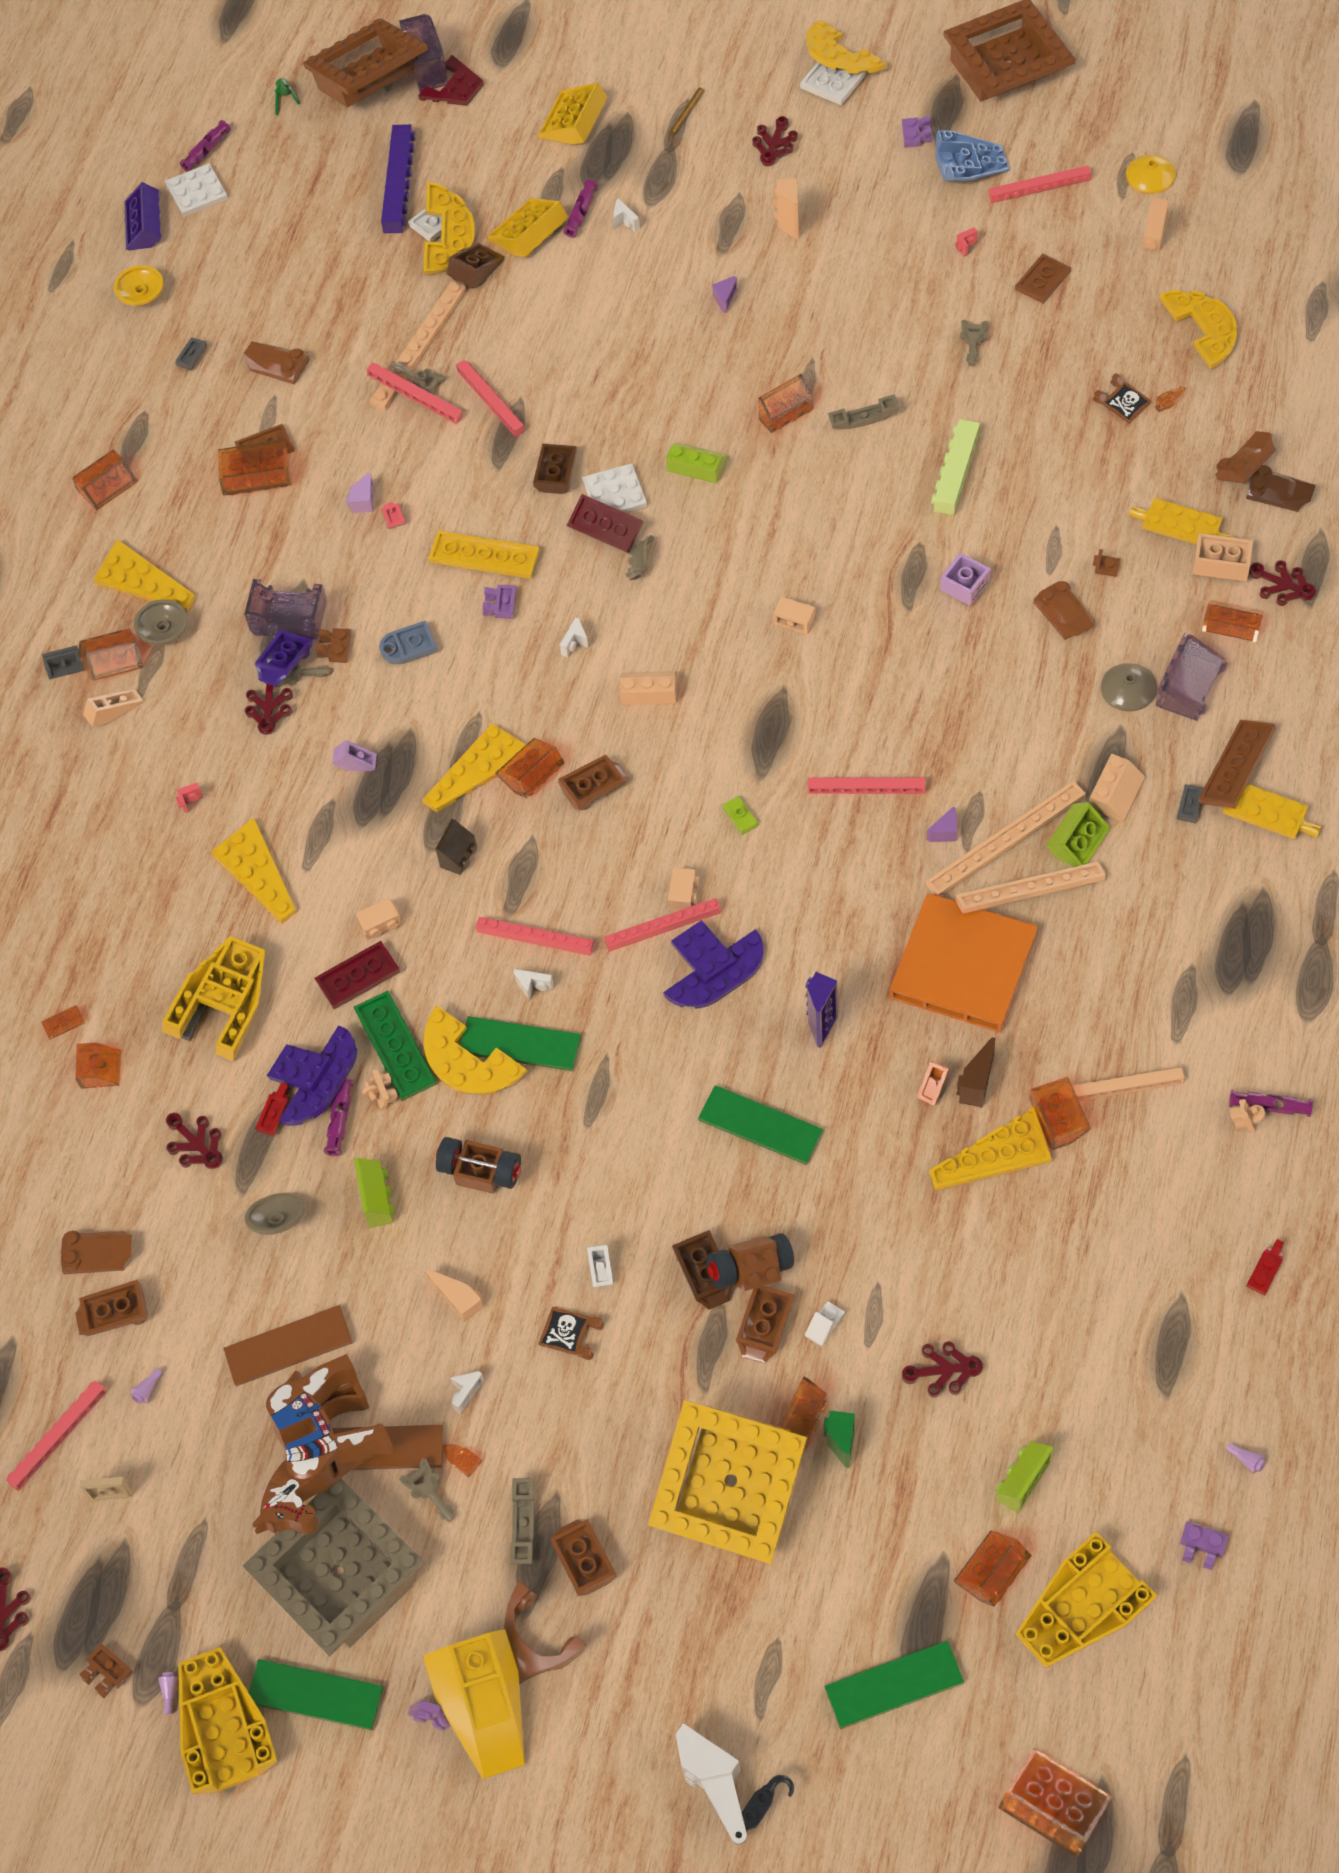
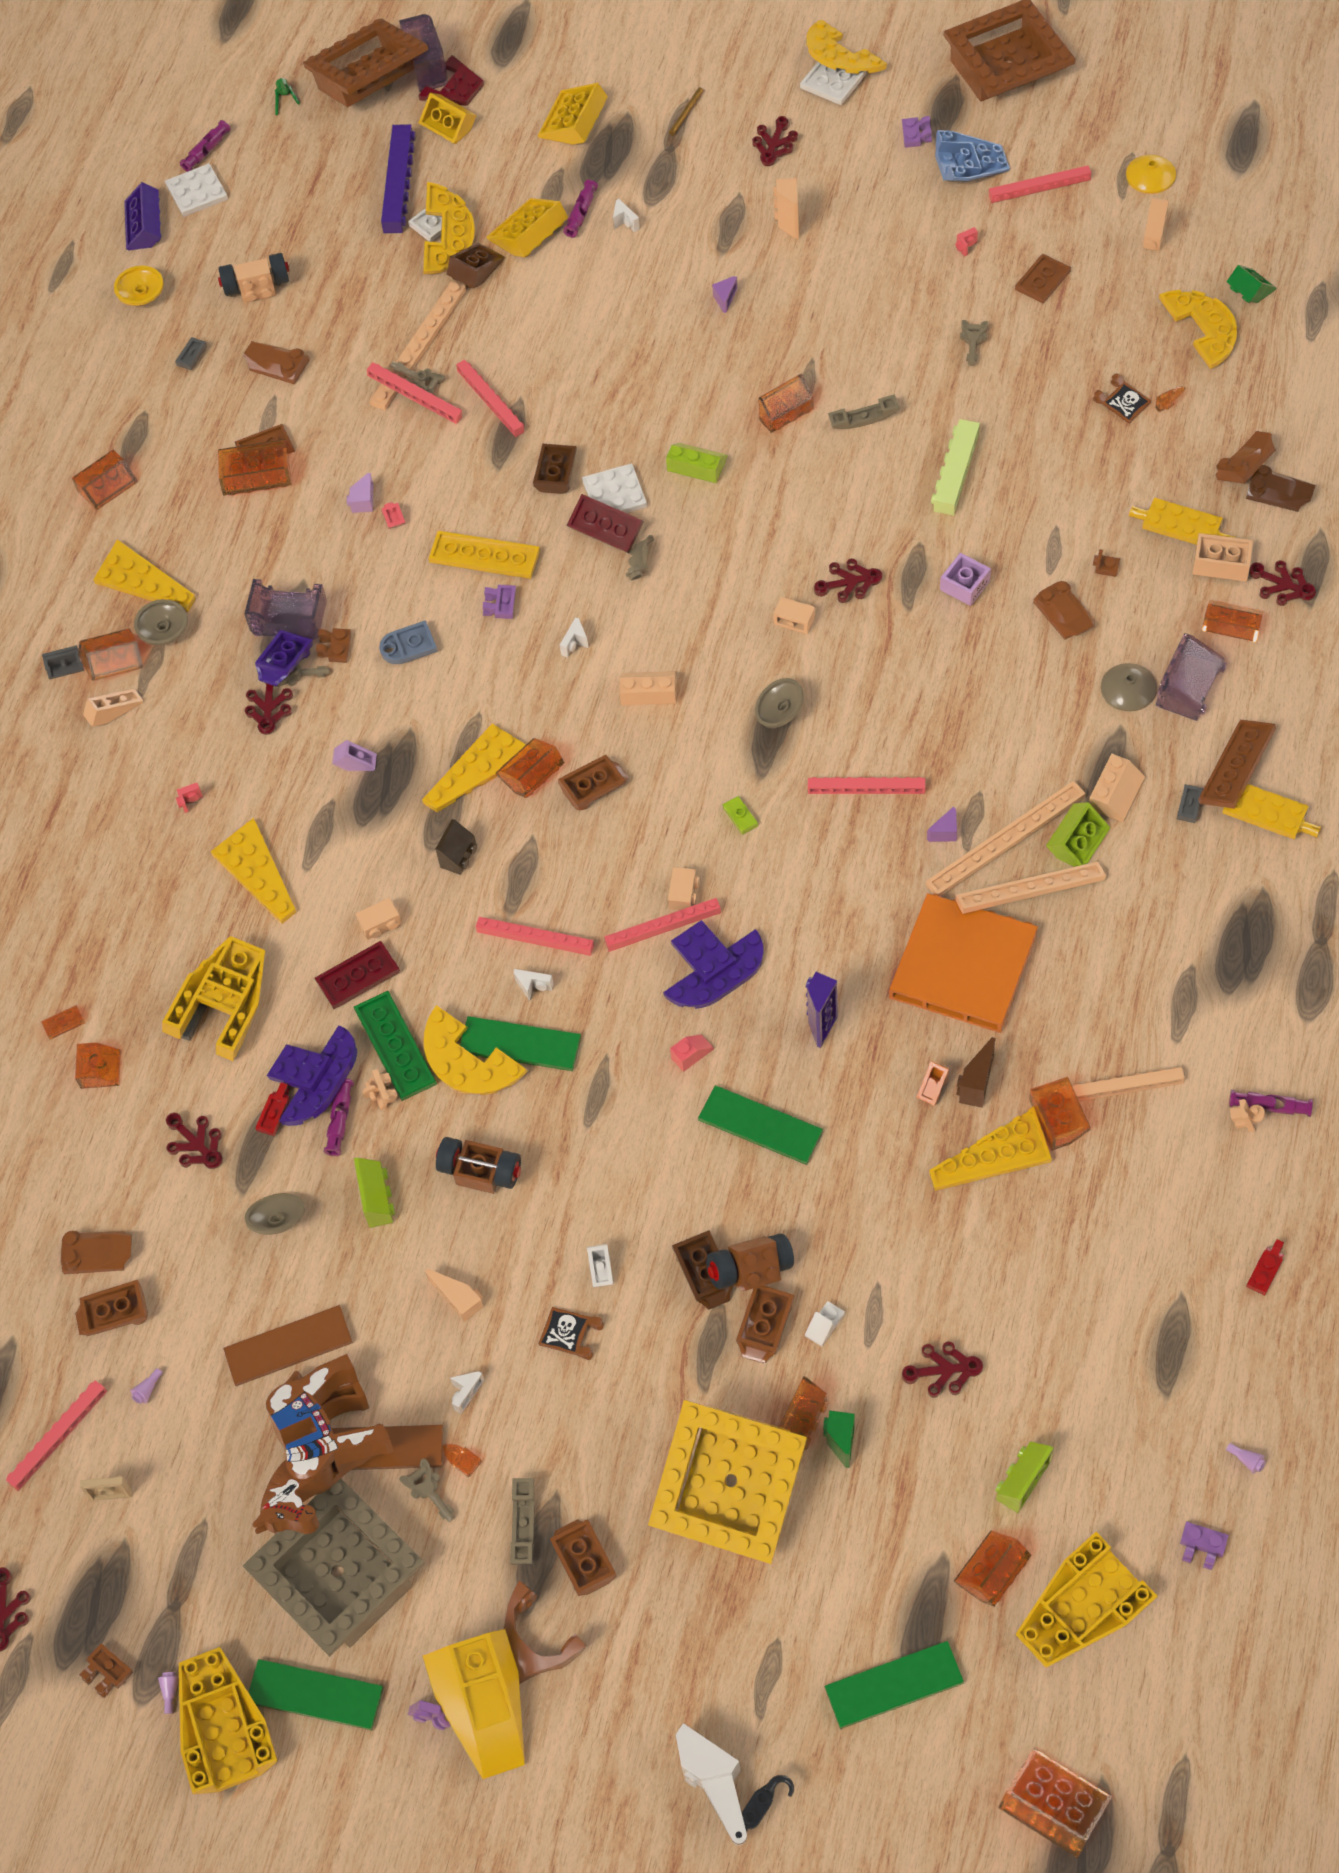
none -> brick [218,253,290,303]
none -> yellow slope [418,93,477,144]
none -> coral slope [670,1034,714,1072]
none -> dark tan dish [755,678,804,728]
none -> dark red plant [814,558,882,603]
none -> green slope [1226,265,1276,303]

